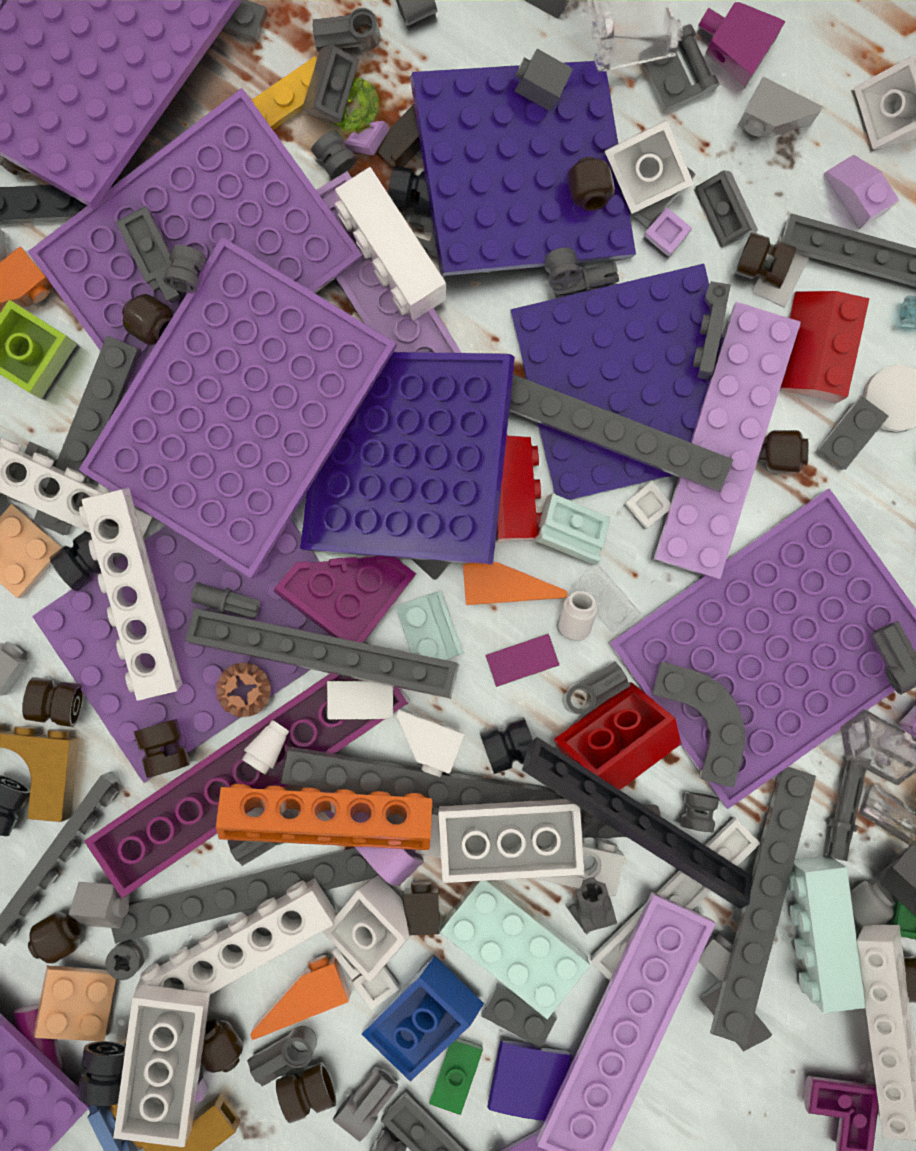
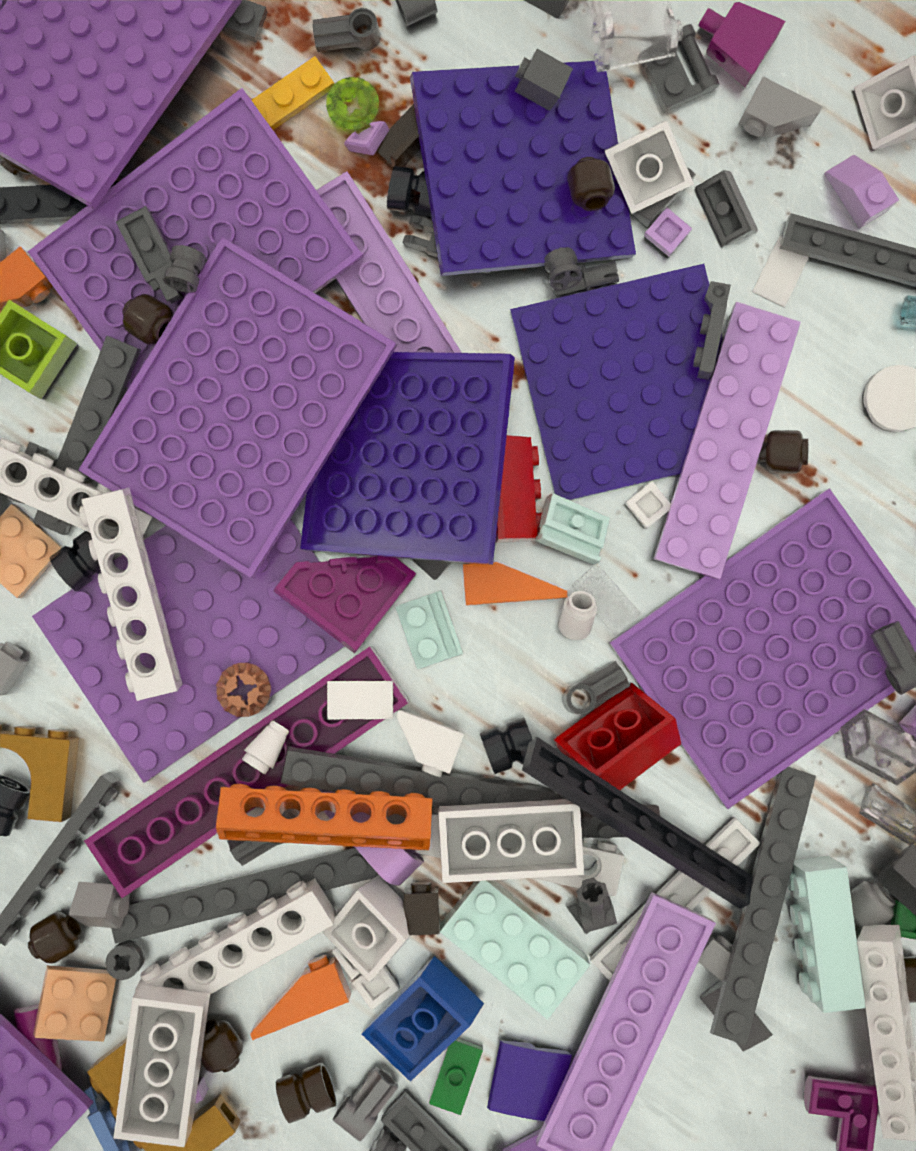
dark brown wheel [22,677,83,727] -> none
black wheel [77,1041,126,1106] -> none
dark brown wheel [133,719,190,778] -> none
dark grey plate [185,608,459,699] -> none
dark grey axle [191,582,261,619] -> none
dark grey piece [247,1026,317,1087] -> none
dark grey slope [302,44,359,123] -> none
dark grey wheel [311,130,357,179] -> none
white brick [334,167,446,321] -> none
dark grey plate [481,983,557,1048] -> none
magenta tile [485,634,559,687] -> none
dark grey plate [509,374,734,493] -> none
dark grey plate [651,661,745,788] -> none
dark grey wheel [680,792,719,832] -> none
dark brown wheel [735,232,796,289] -> none
red slope [780,291,870,403] -> none
dark grey plate [818,395,889,470] -> none
dark grey pin [825,757,869,861] -> none

